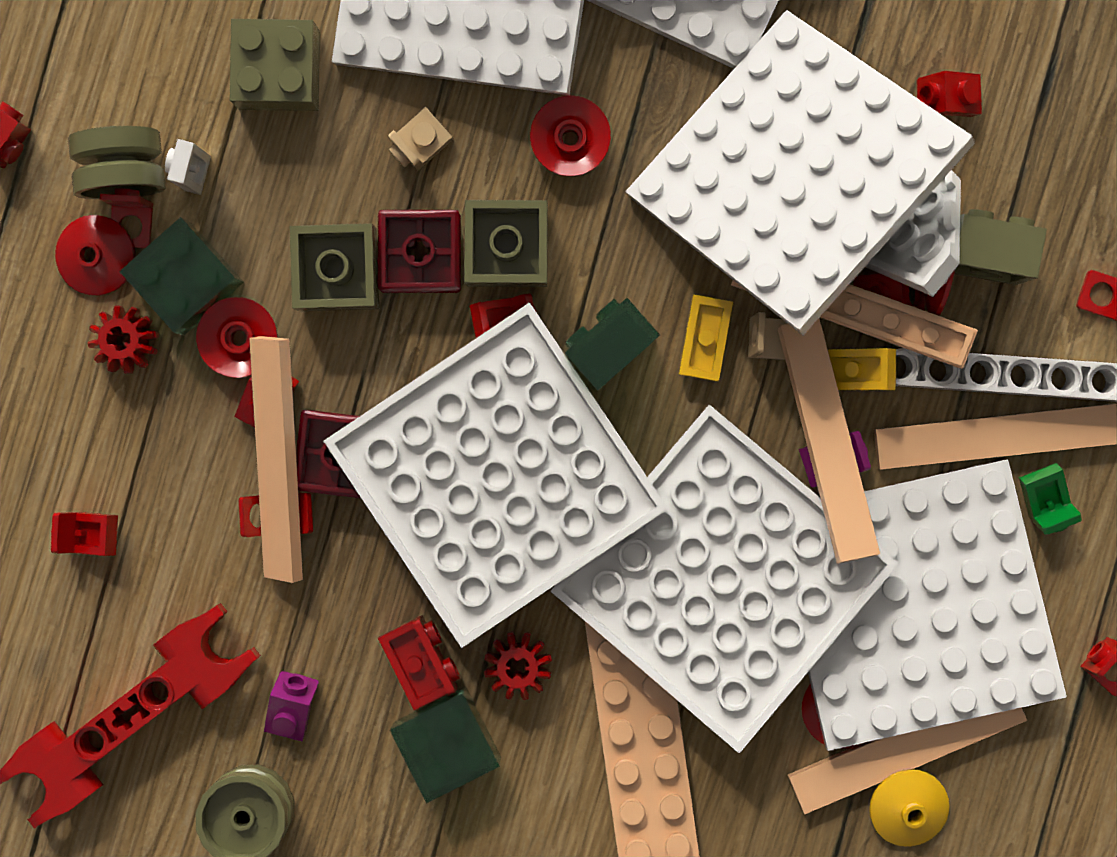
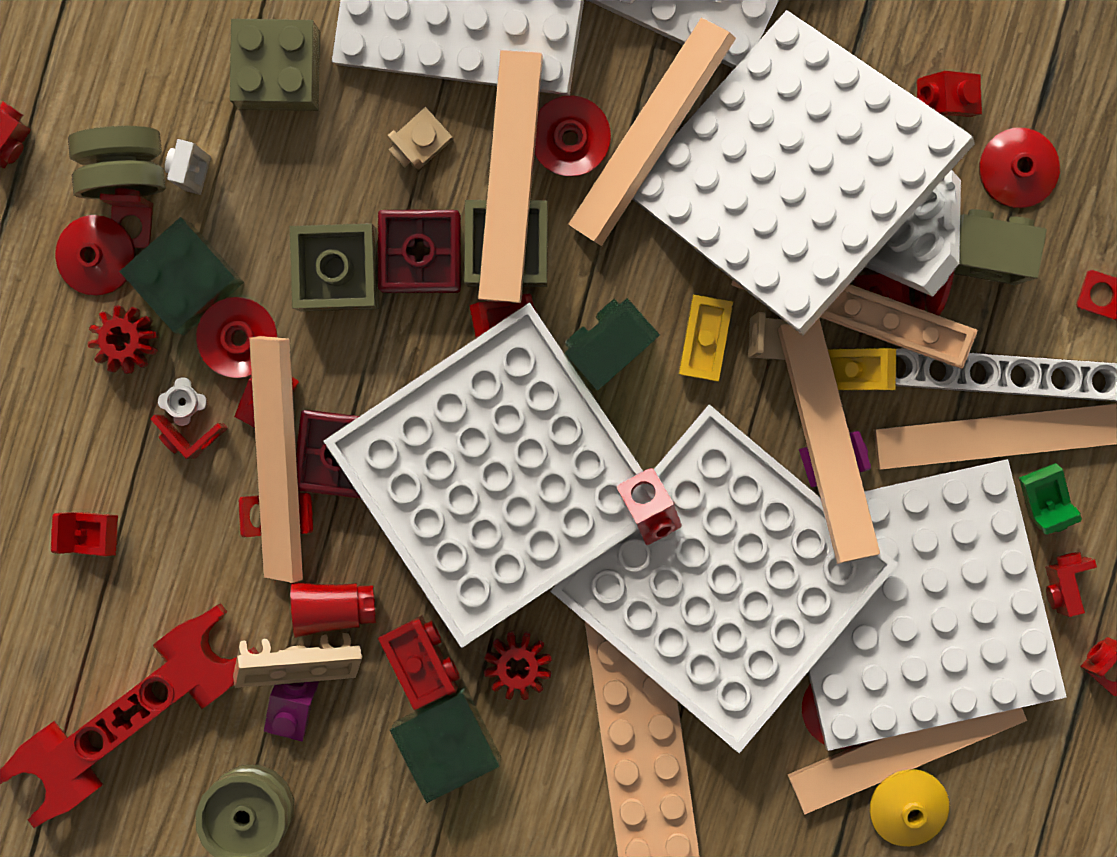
none -> red bracket [150,414,228,459]
none -> white plate [158,378,207,426]
none -> tan plate [233,633,362,688]
none -> red plant [291,582,376,638]
none -> light nougat tile [478,50,543,303]
none -> light nougat tile [568,18,736,246]
none -> bracket [617,468,682,545]
none -> red dish [979,128,1060,208]
none -> red bracket [1045,552,1097,617]

